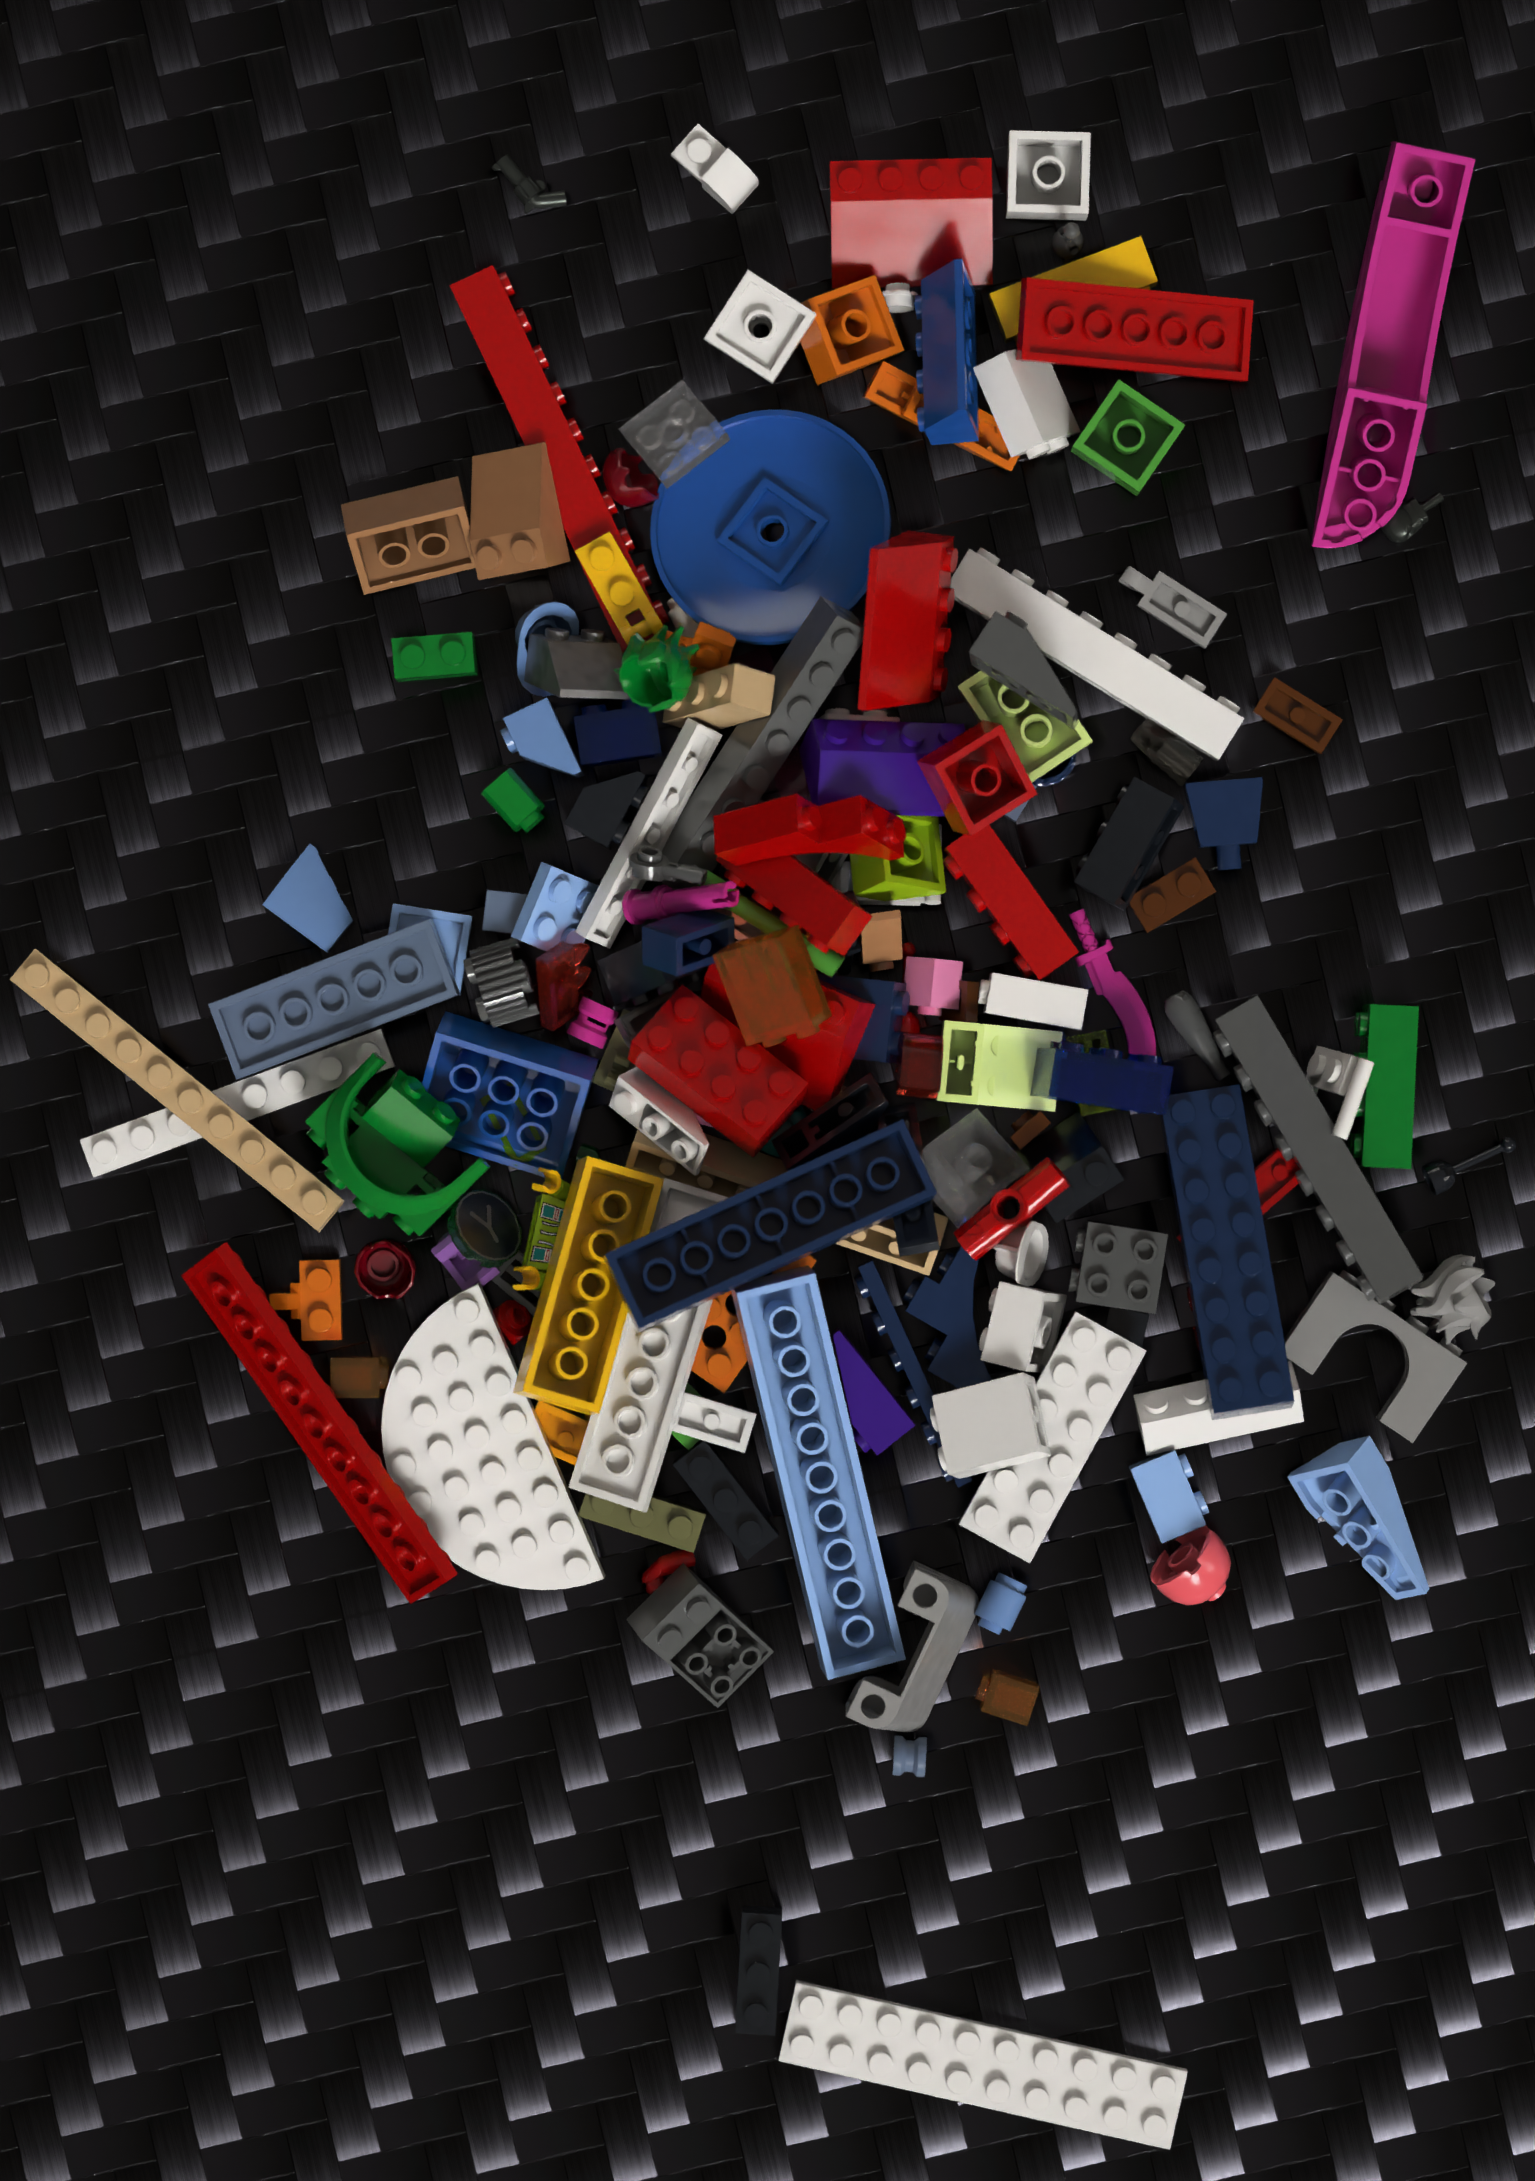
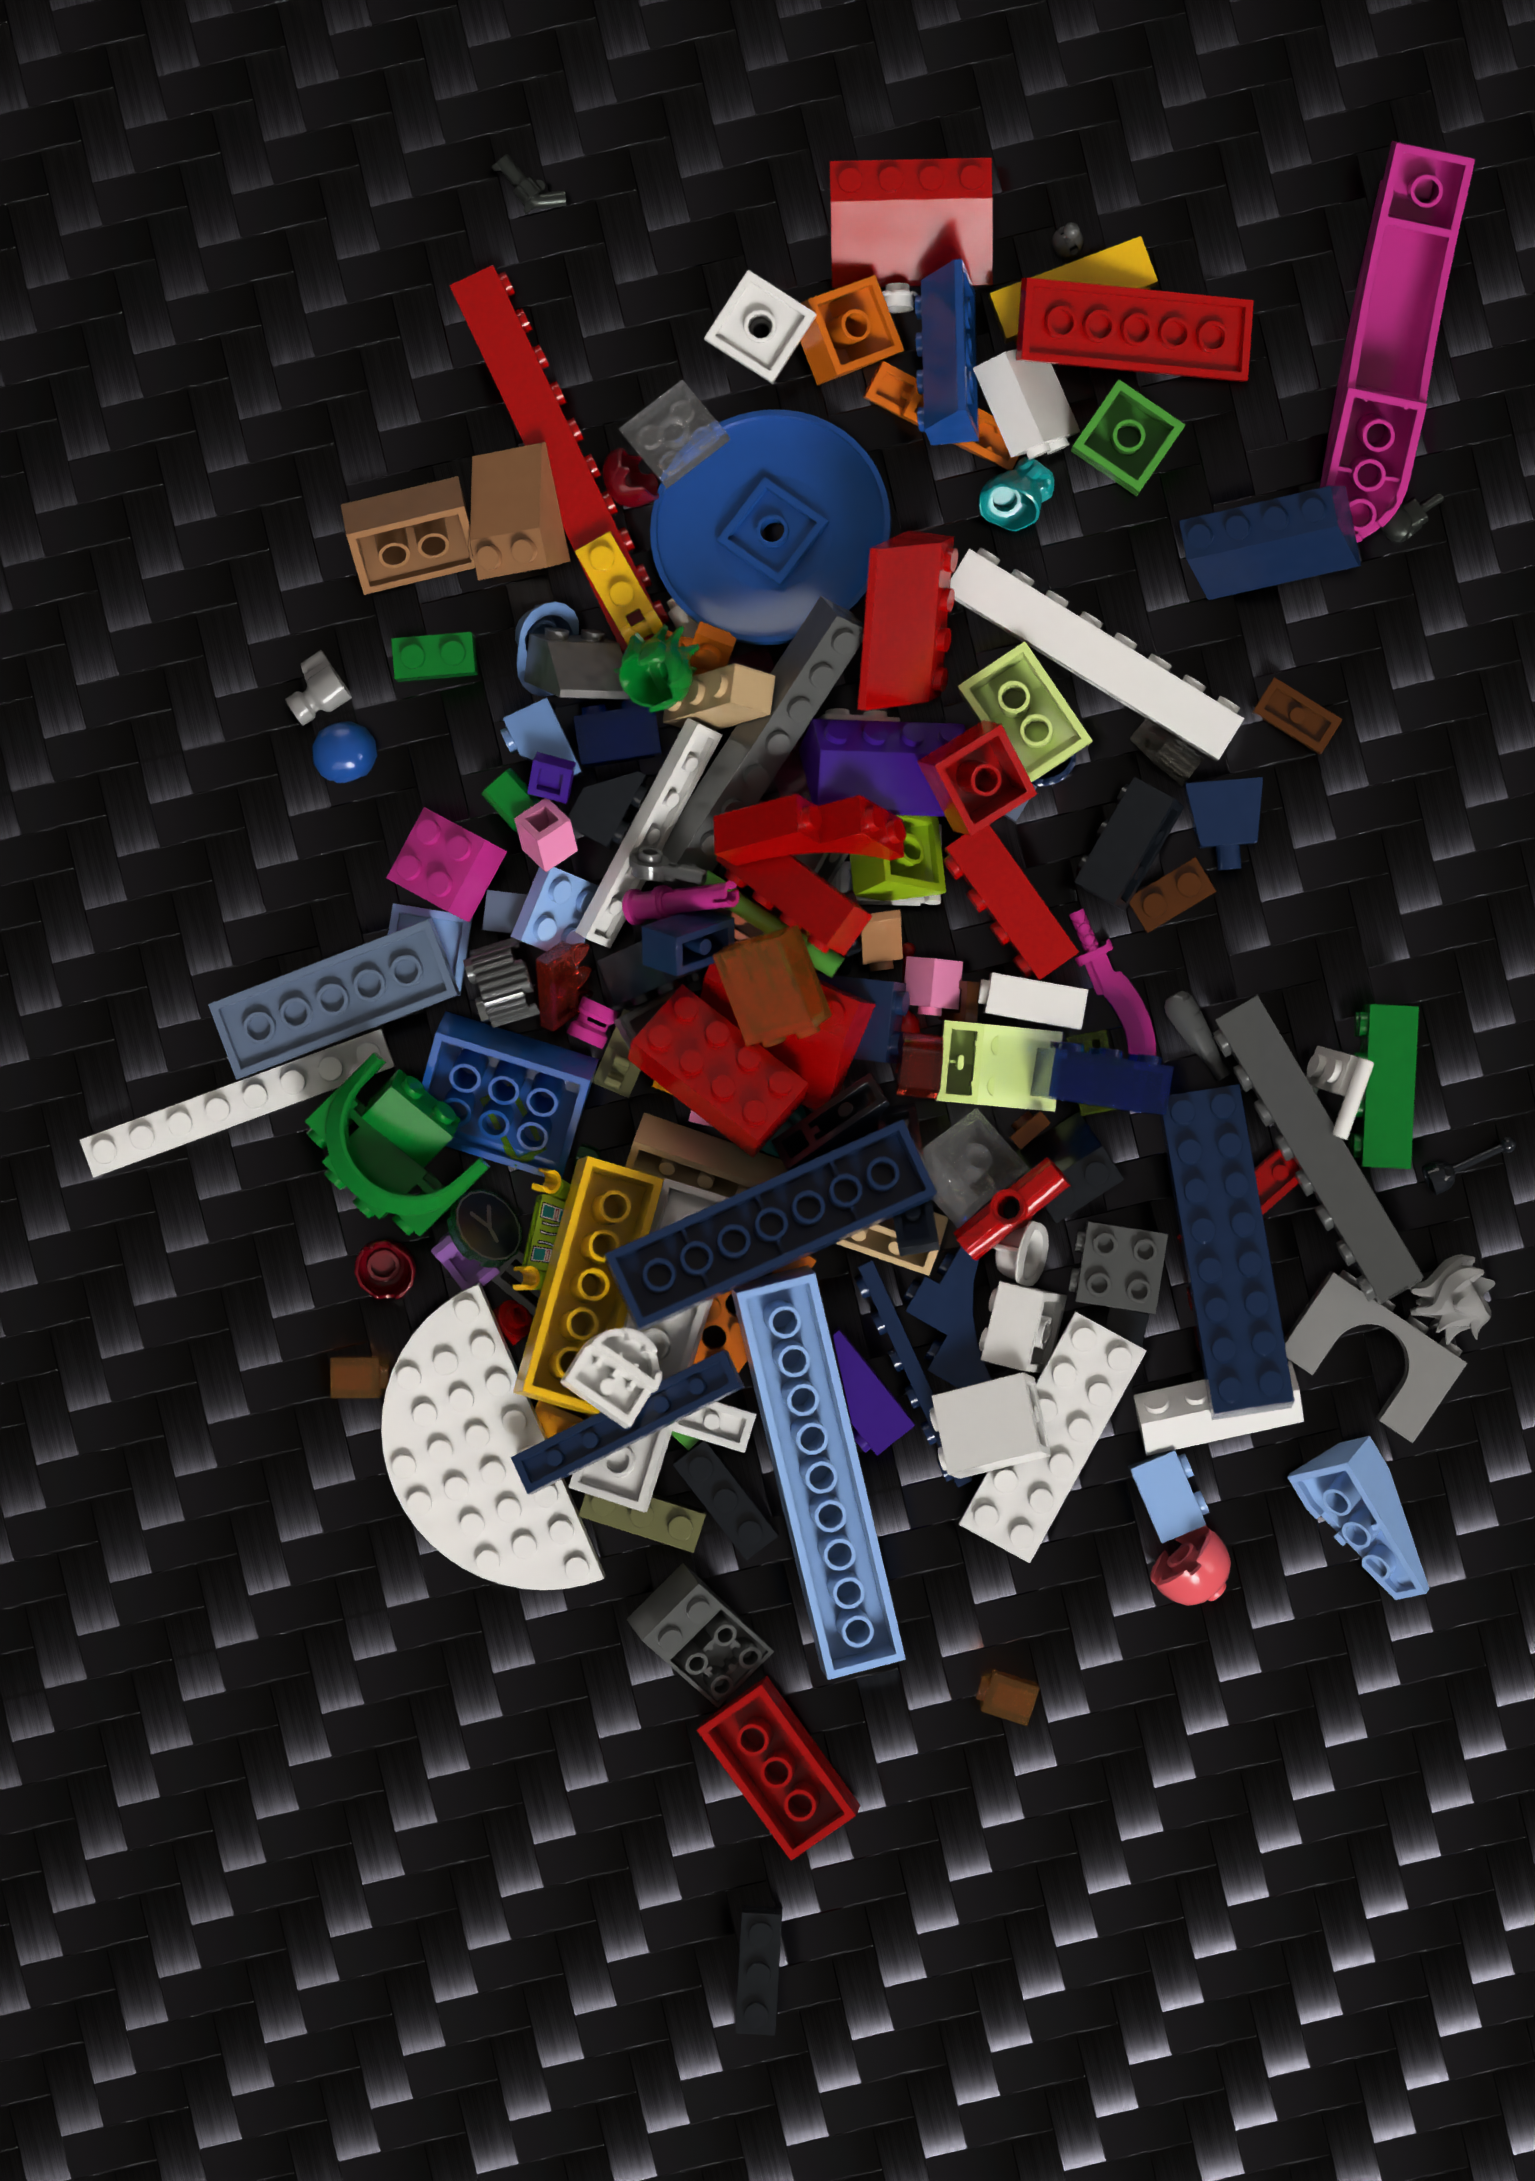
tan plate [10,949,345,1232] -> none
red plate [181,1242,458,1604] -> none
medium blue slope [262,844,353,953] -> none
orange hinge [269,1259,343,1341] -> none
white slope [609,1067,709,1176] -> none
red arm [642,1549,696,1595] -> none
white brick [671,124,759,214] -> none
white plate [778,1980,1188,2150] -> none
light grey windscreen [845,1560,979,1732] -> none
sand blue wheel [892,1735,927,1777] -> none
dark grey slope [969,611,1078,729] -> none
medium blue brick [974,1572,1027,1635] -> none
white brick [1006,130,1091,221] -> none
light grey plate [1119,566,1227,649] -> none
none -> light grey piece [285,650,352,726]
none -> blue hair [312,721,377,783]
none -> dark pink brick [386,807,507,922]
none -> dark blue plate [511,1350,744,1494]
none -> bright pink brick [514,798,578,872]
none -> dark purple plate [527,752,576,804]
none -> white slope [560,1328,662,1428]
none -> red brick [697,1676,861,1861]
none -> teal hair [978,457,1055,531]
none -> dark blue slope [1179,486,1361,600]

